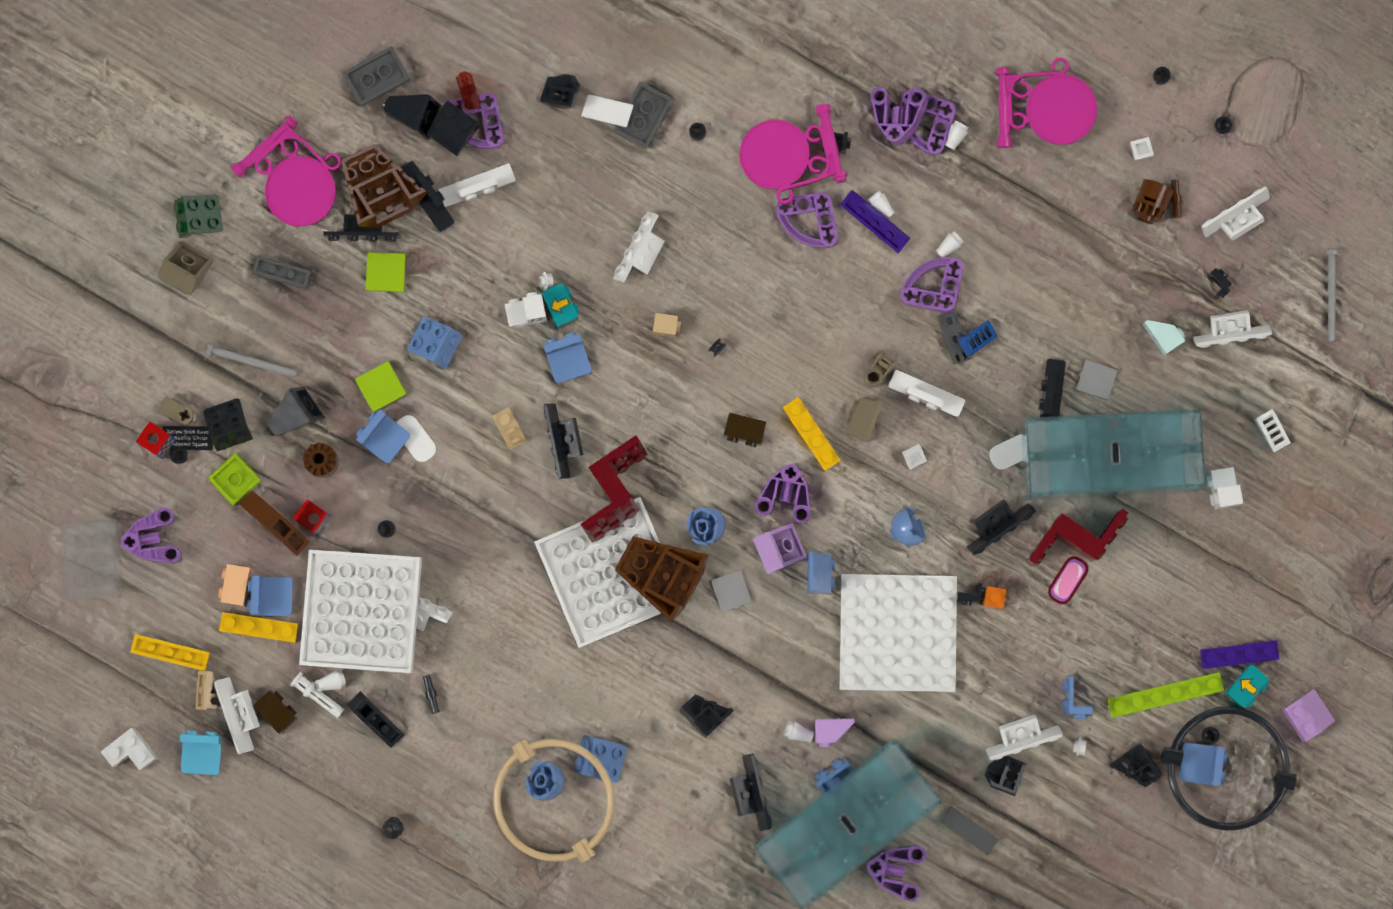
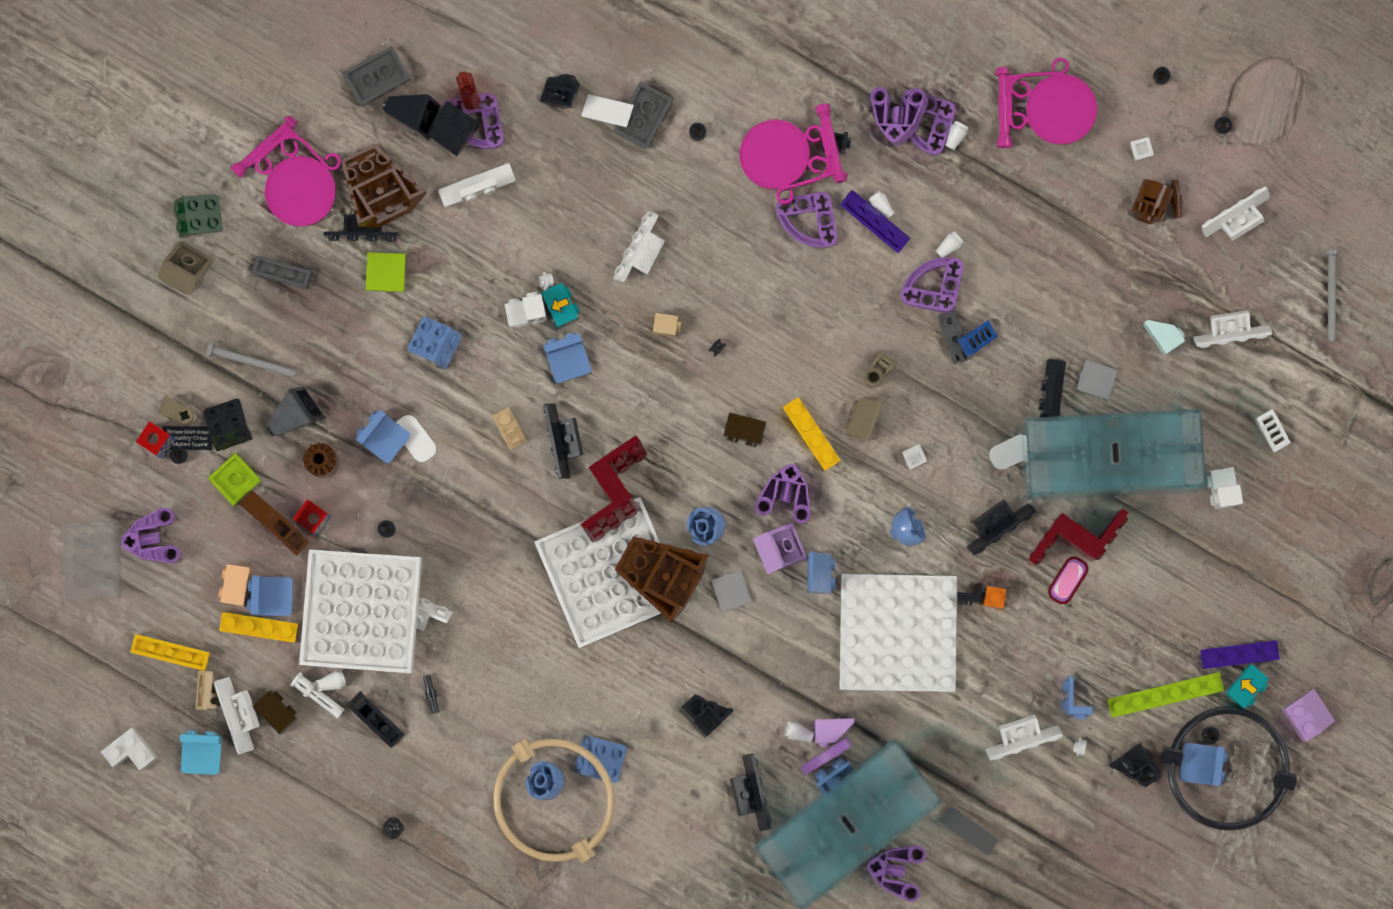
lime tile [355,361,407,412] -> none
black bracket [401,161,455,233] -> none
white bracket [888,370,965,417] -> none
black slope [985,755,1027,796] -> none
black bracket [1208,268,1232,299] -> none
none -> medium lavender beam [799,737,853,776]

